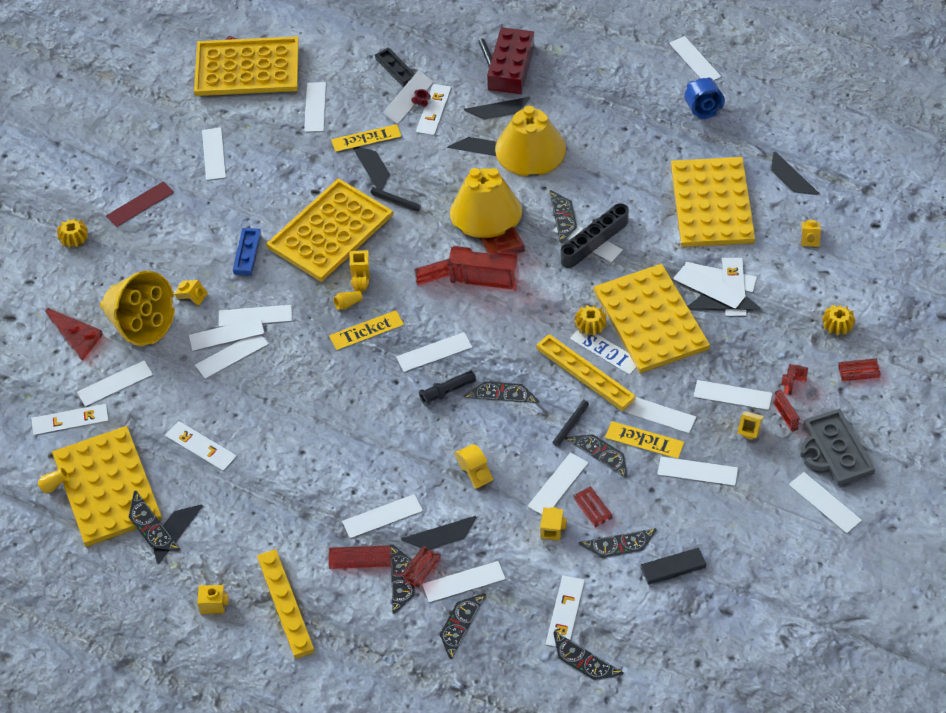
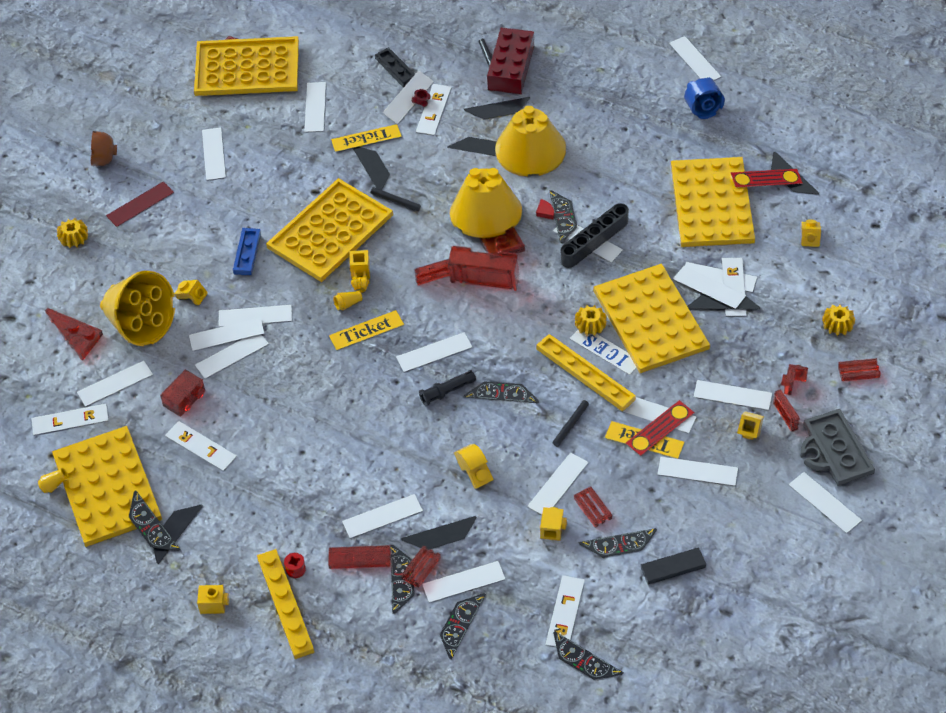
black sticker [565,434,628,478] -> none
none -> dark orange cylinder [91,131,117,166]
none -> clear red brick [160,369,205,417]
none -> red wheel [284,552,306,579]
none -> red tile [536,199,554,220]
none -> sticker [626,400,695,456]
none -> sticker [730,169,802,187]

